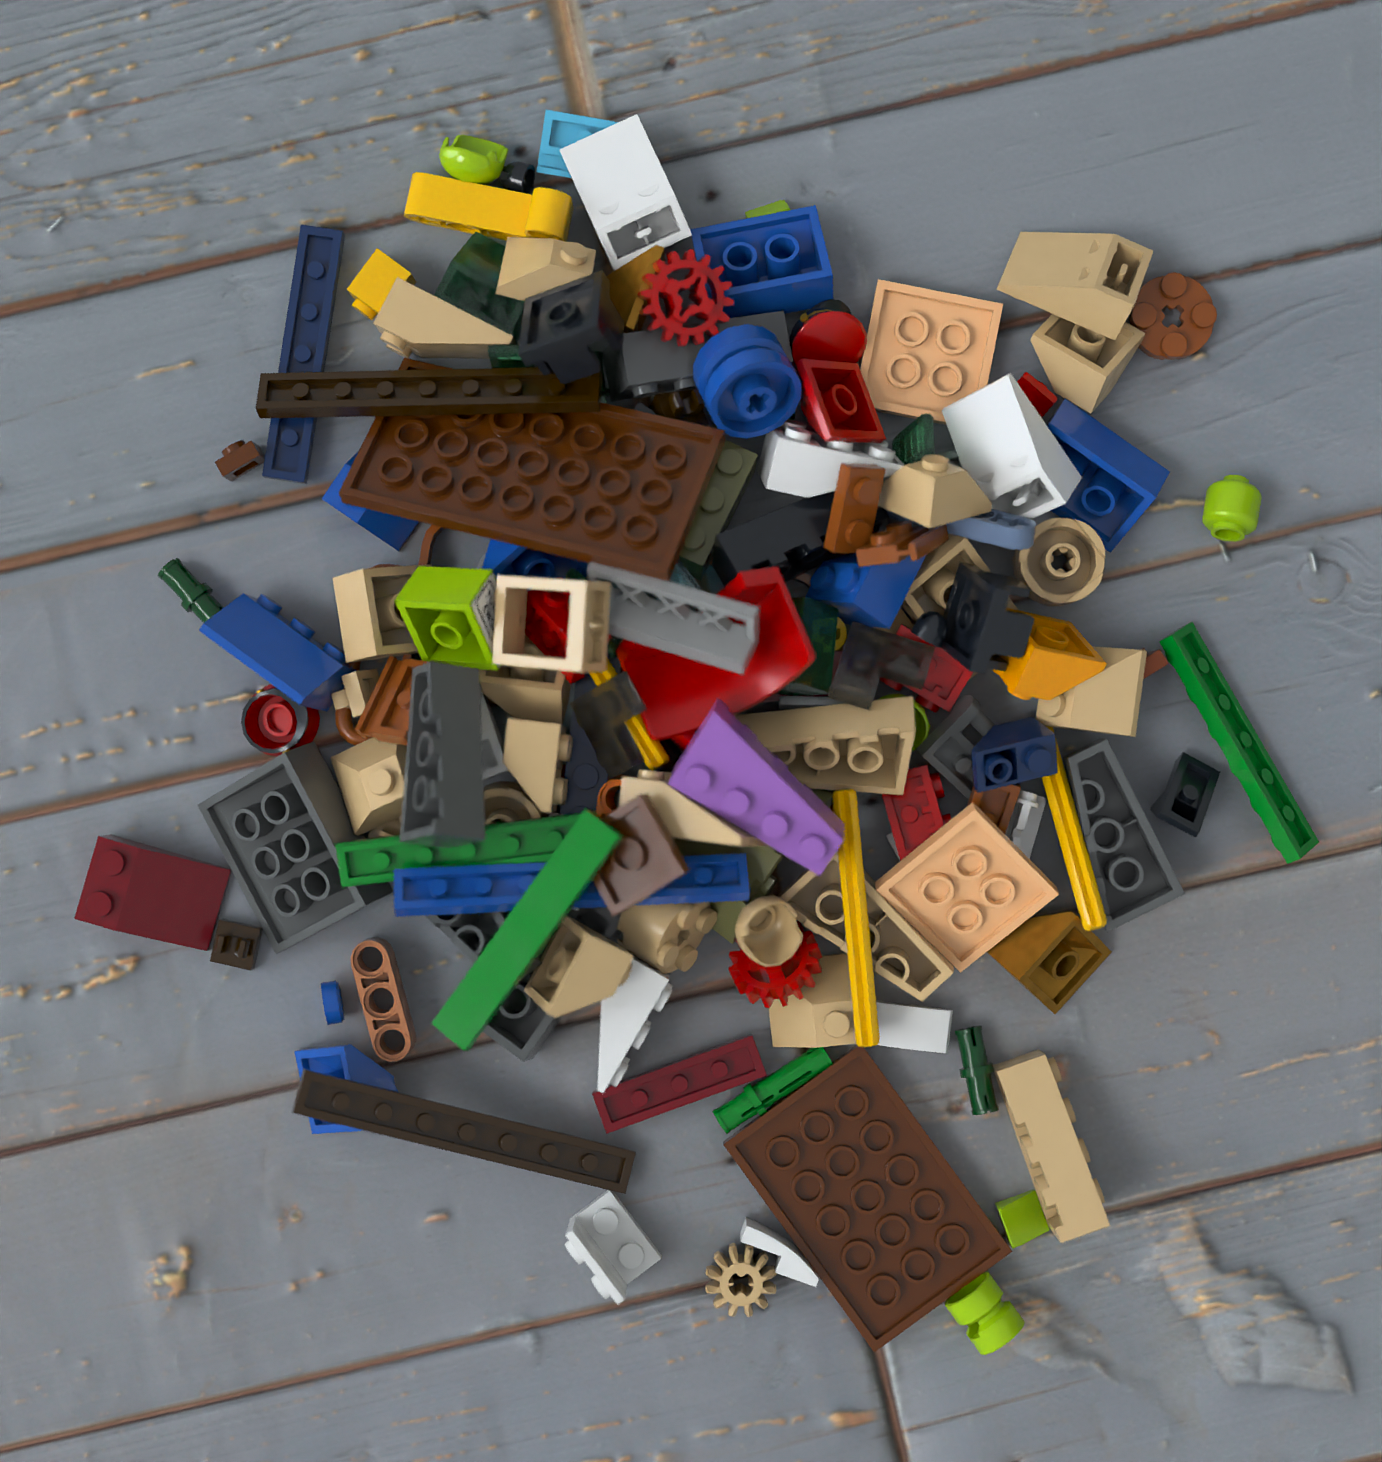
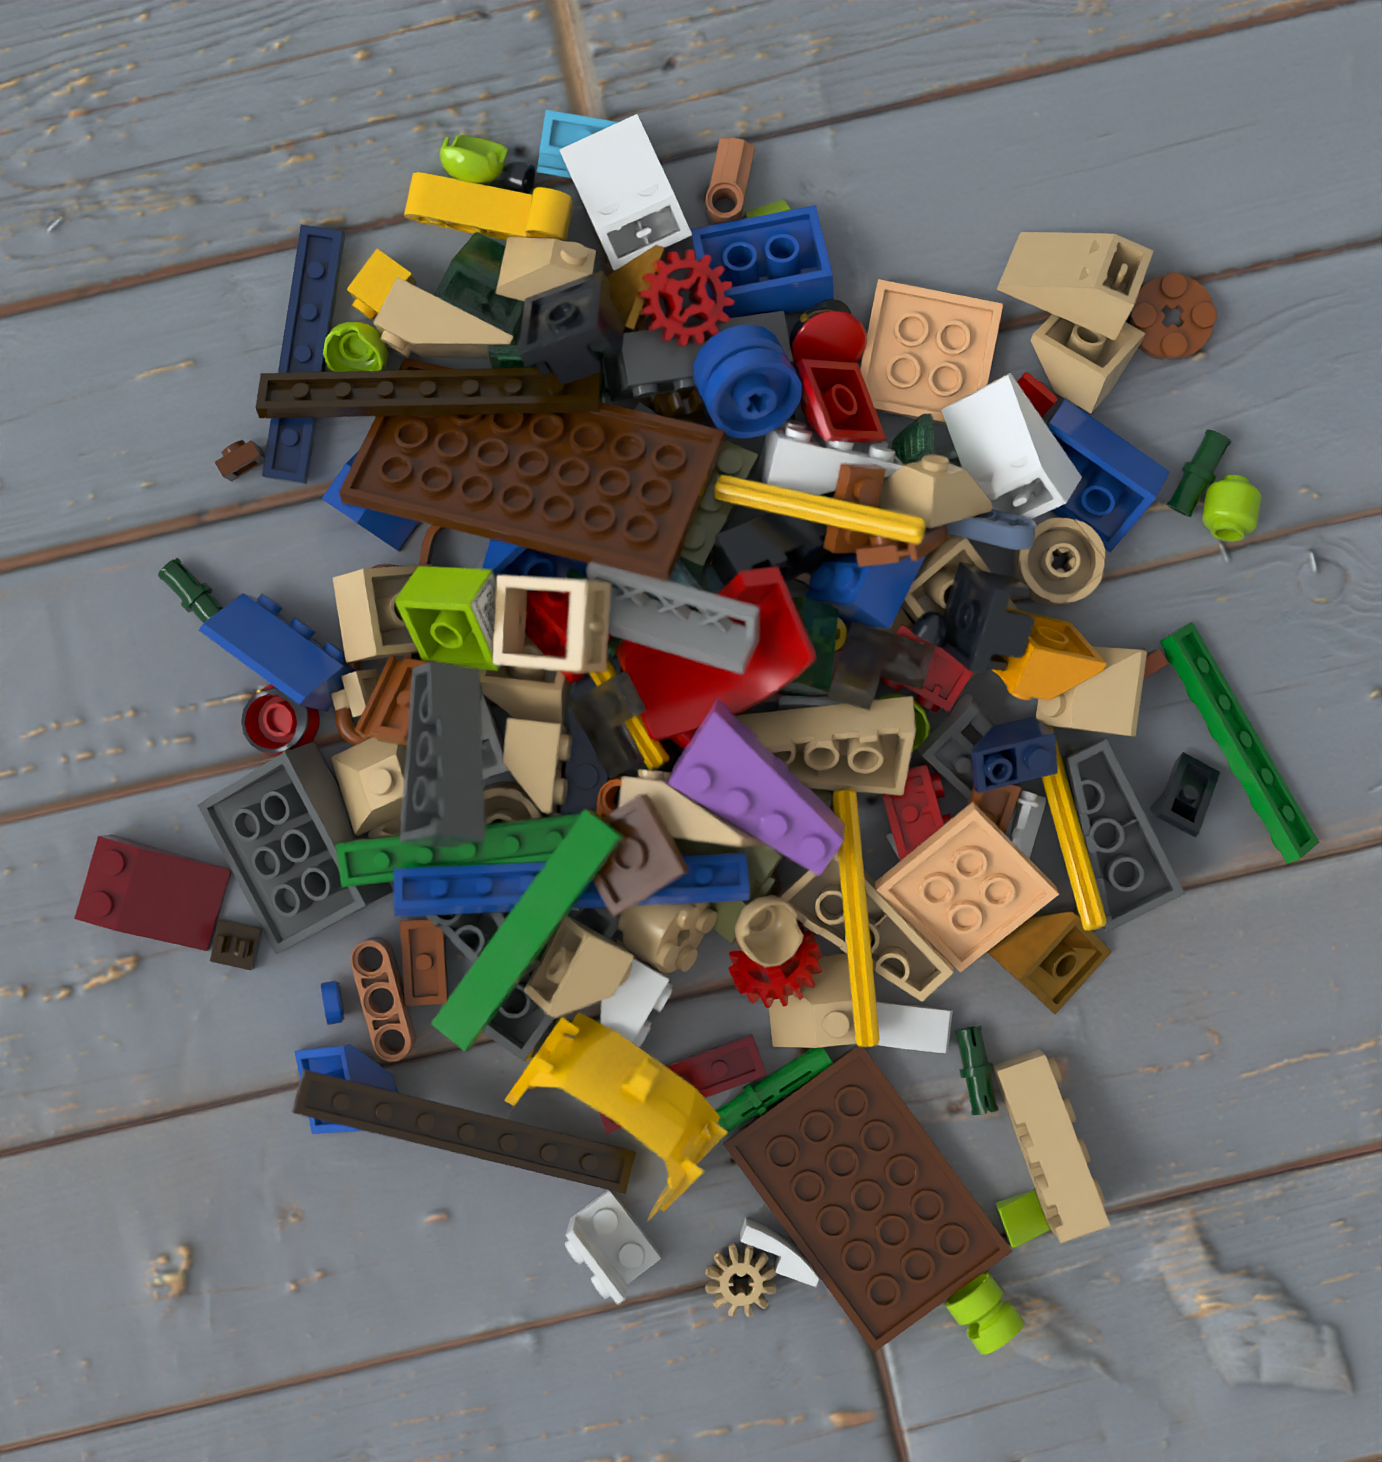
none -> lime hair [323,322,388,372]
none -> dark orange plate [400,918,449,1006]
none -> yellow animal [504,1013,728,1222]
none -> nougat piece [706,137,755,225]
none -> yellow axle [714,475,926,544]
none -> dark green pin [1166,429,1232,517]

